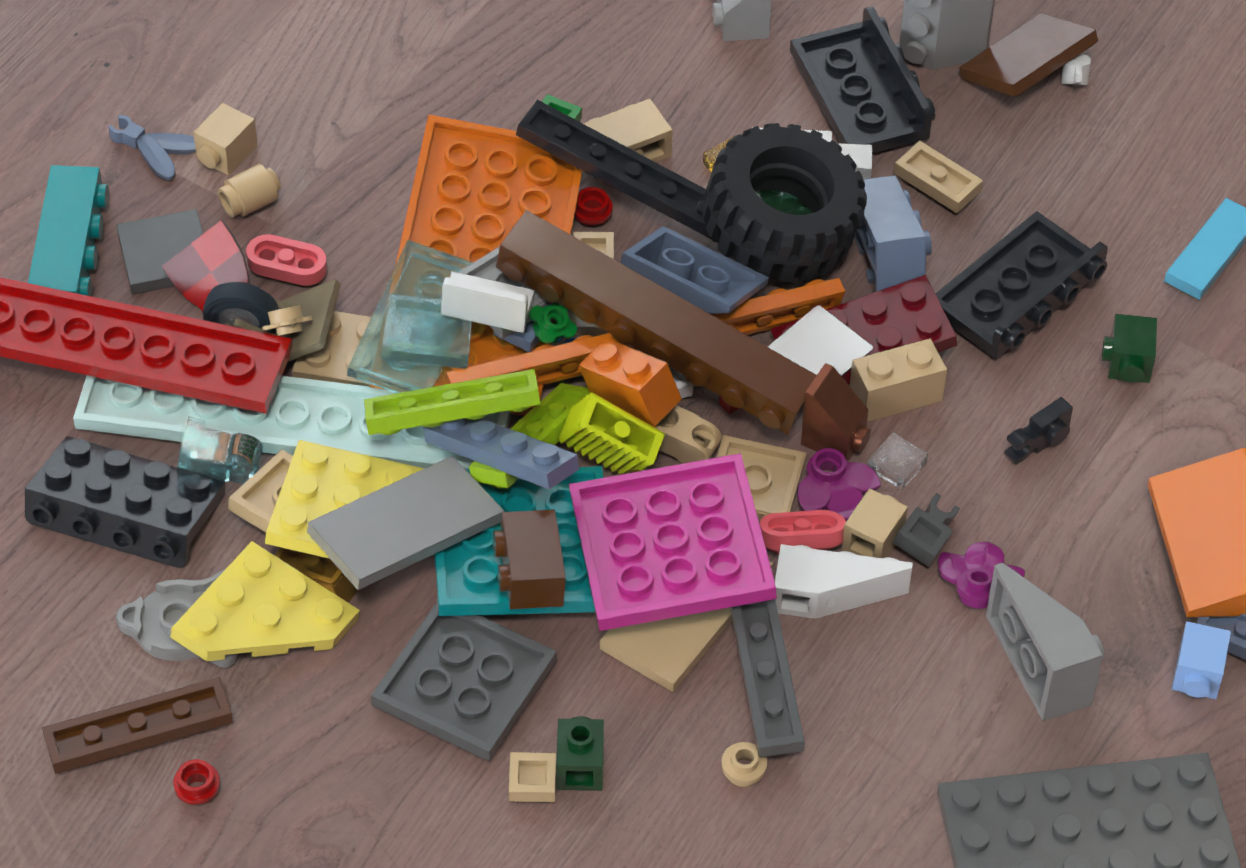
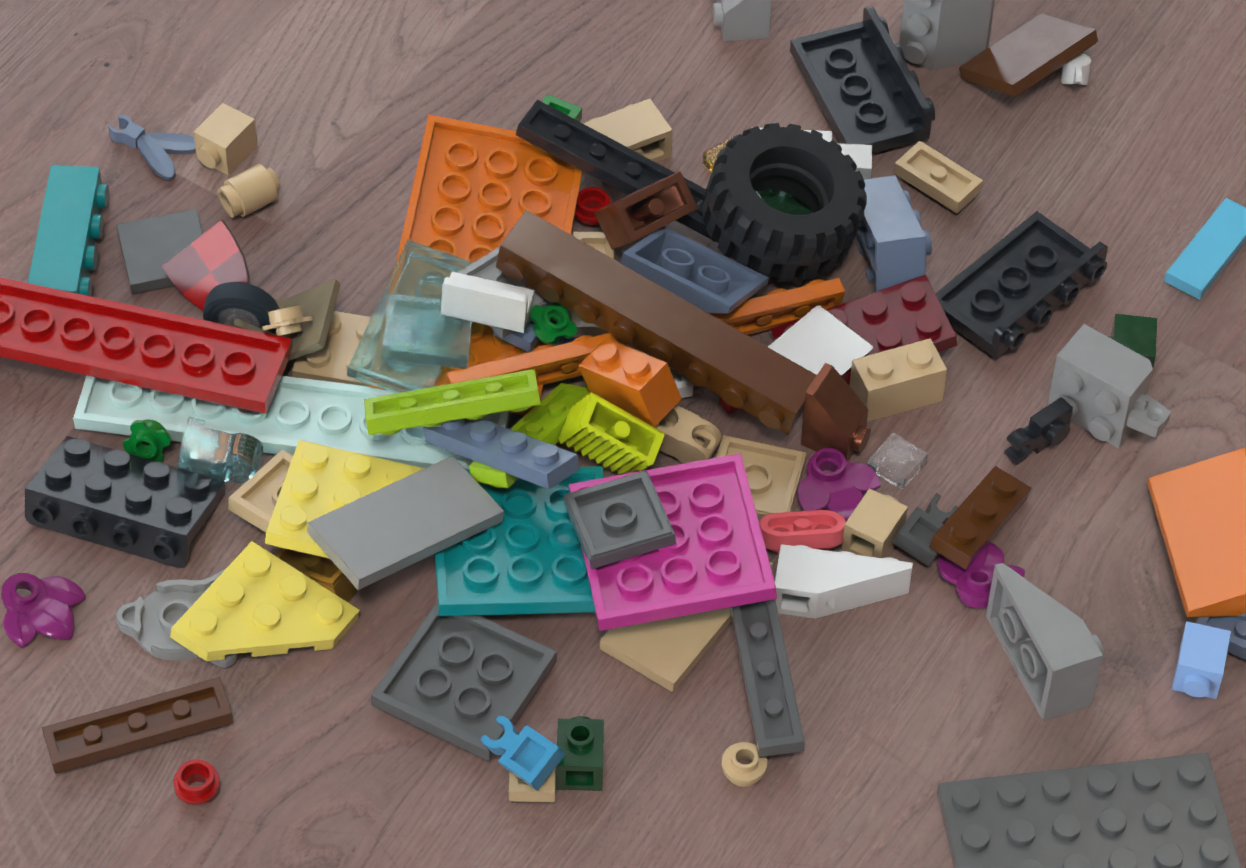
coral plate [246,234,327,286] -> none
reddish brown brick [493,509,566,610] -> none
none -> magenta plate [1,573,85,648]
none -> green plate [123,419,171,462]
none -> dark azure plate [481,716,566,791]
none -> dark grey tile [563,470,676,569]
none -> copper slope [594,171,698,249]
none -> reddish brown plate [929,466,1032,569]
none -> light grey hinge [1047,324,1171,449]

